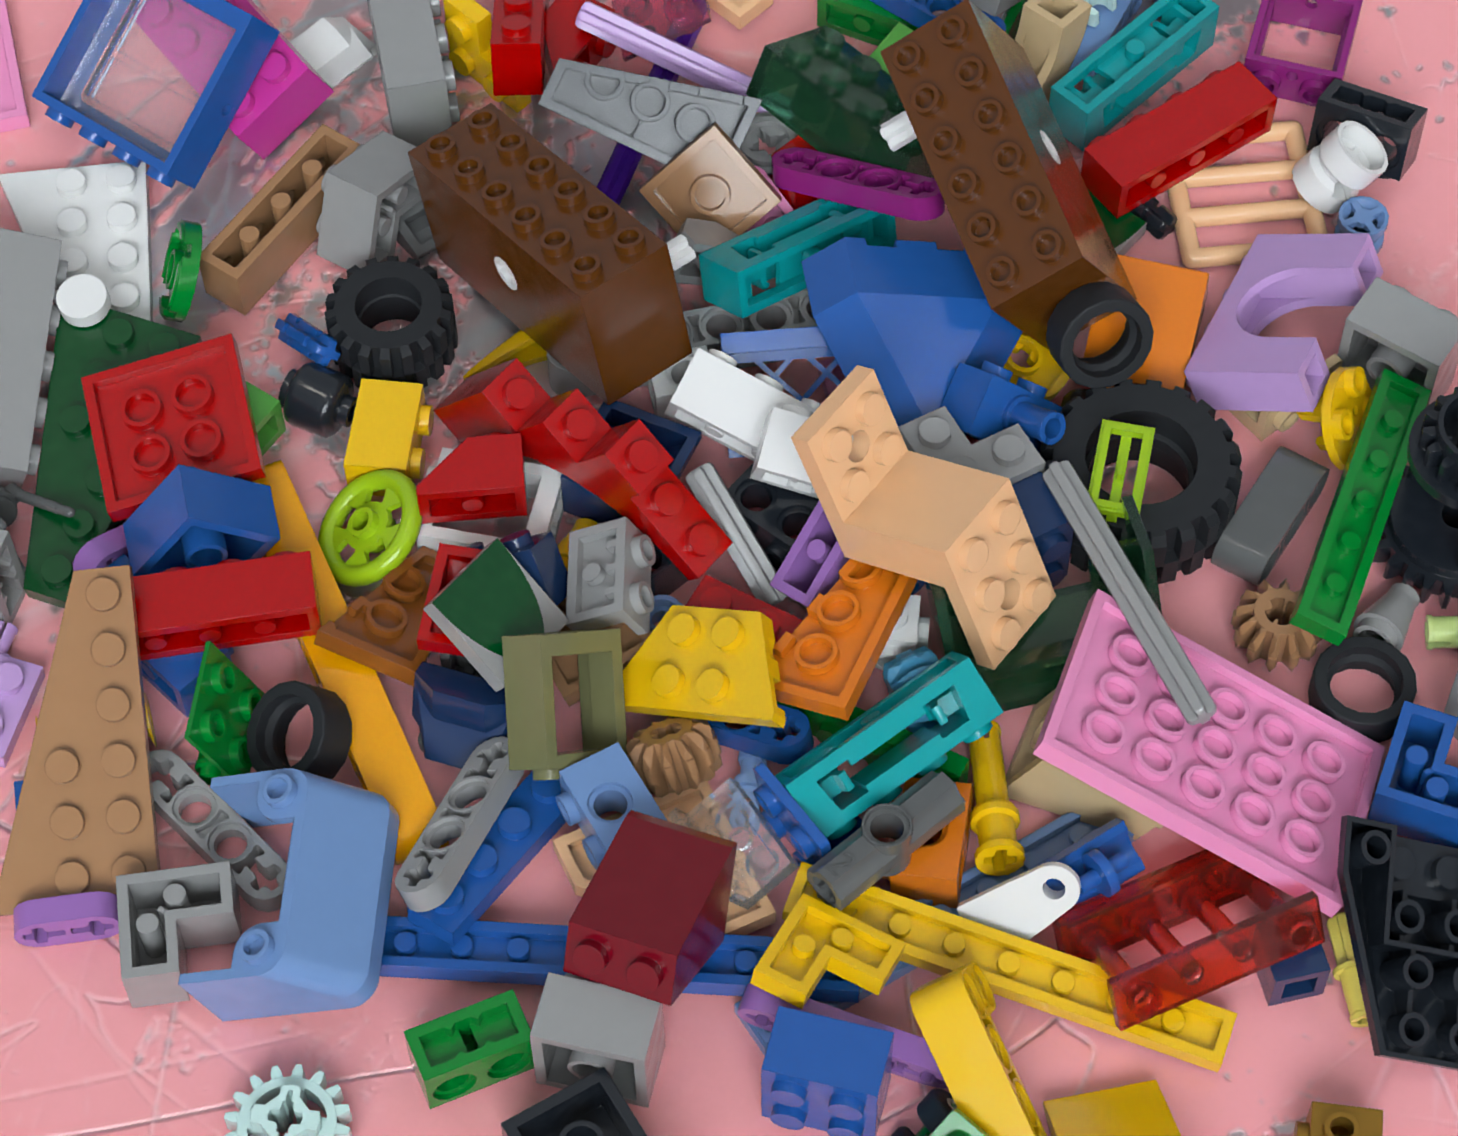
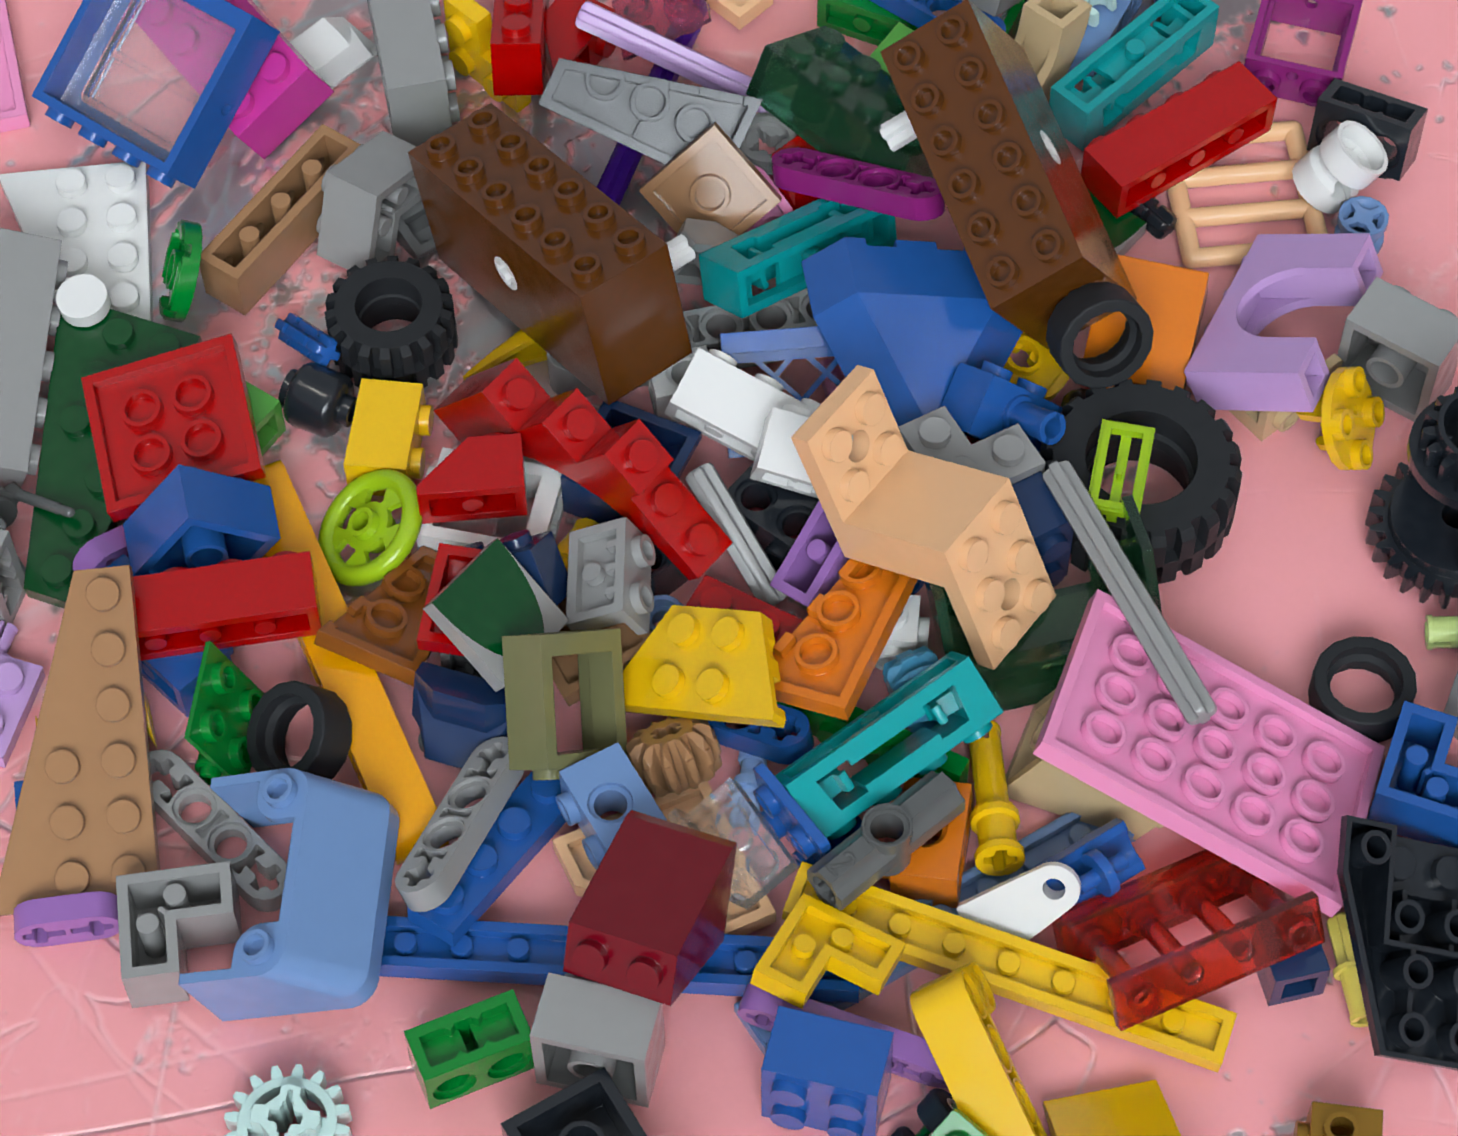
dark grey beam [1211,446,1330,586] -> none
medium nougat gear [1231,578,1322,672] -> none
green plate [1289,368,1431,646] -> none
light grey cone [1353,583,1420,651] -> none

